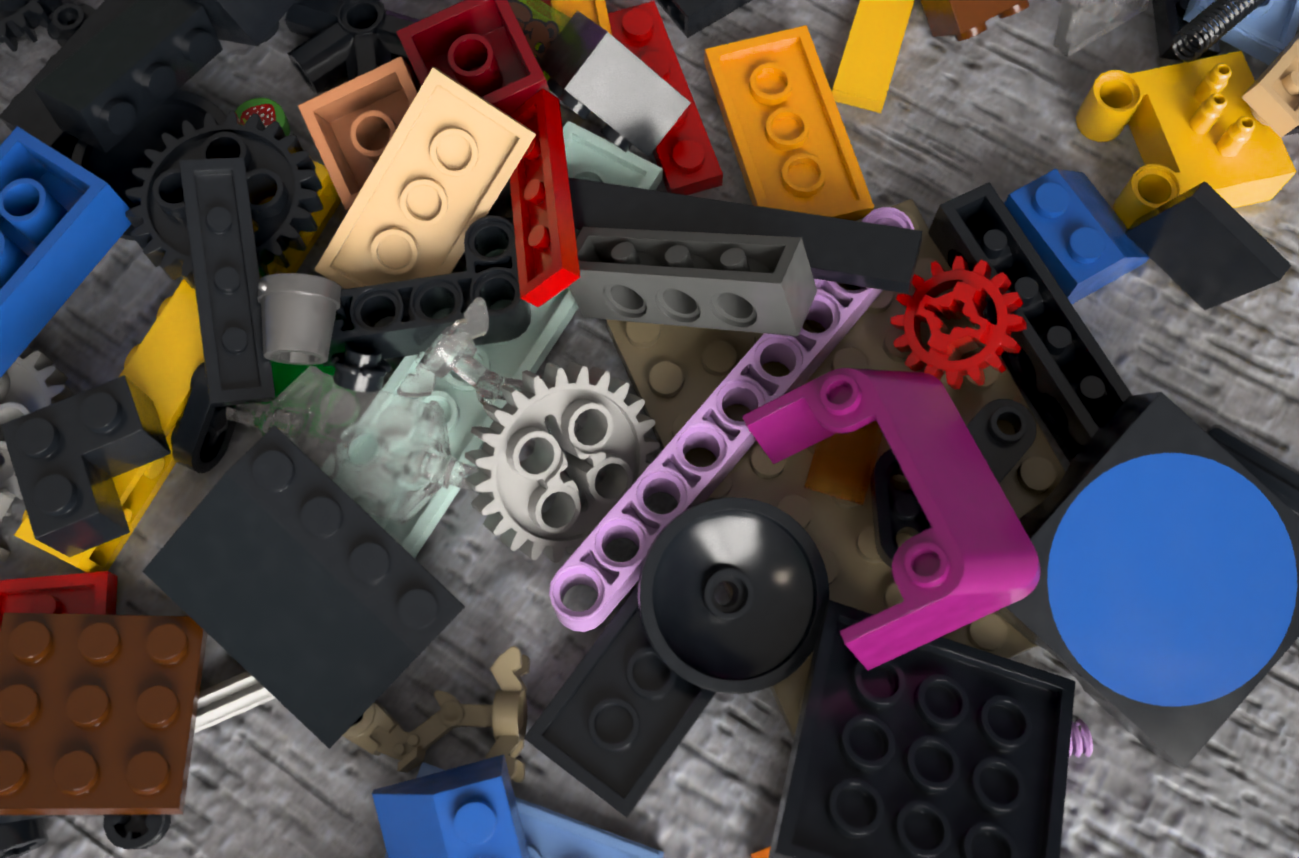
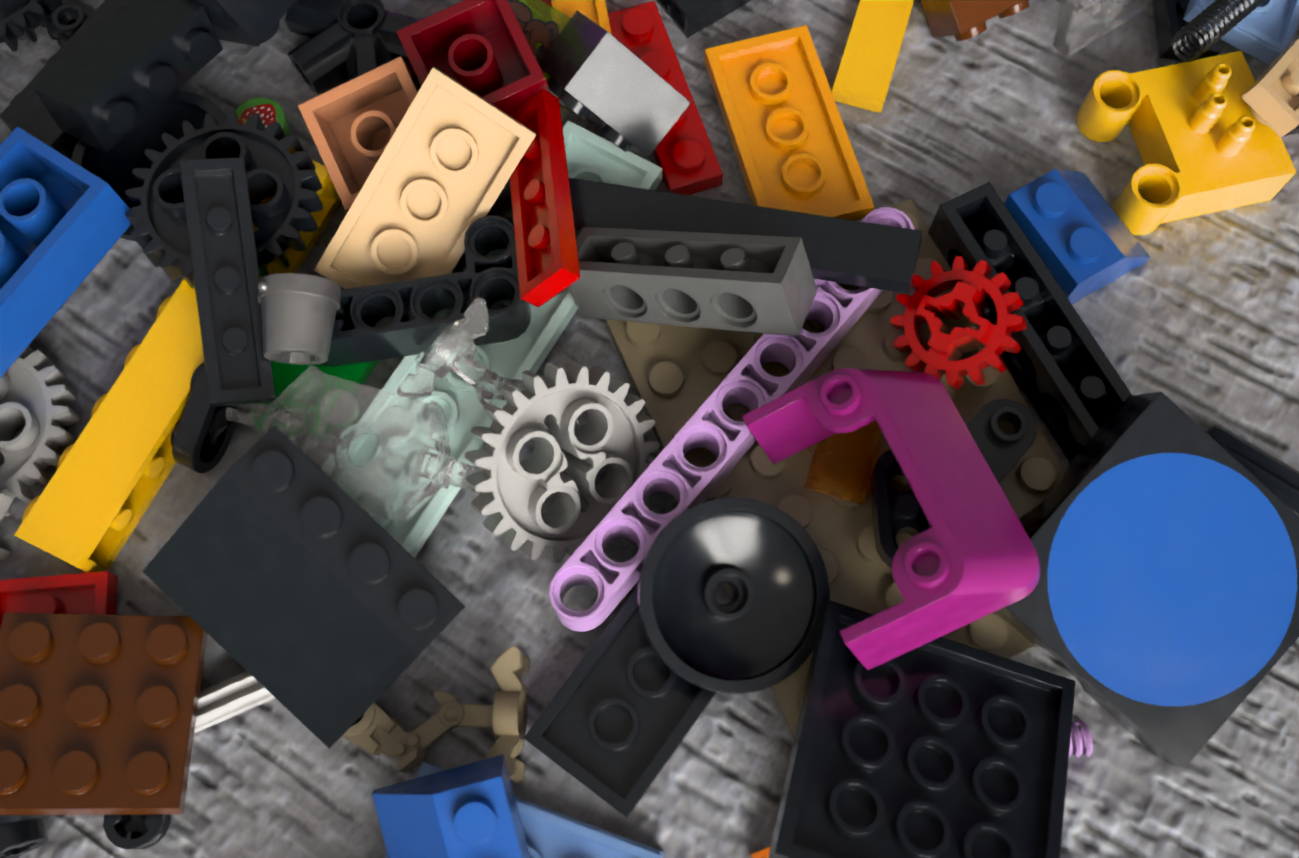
black brick [0,375,171,557] -> none
black plate [330,343,391,392] -> none
black tile [1125,181,1292,310] -> none

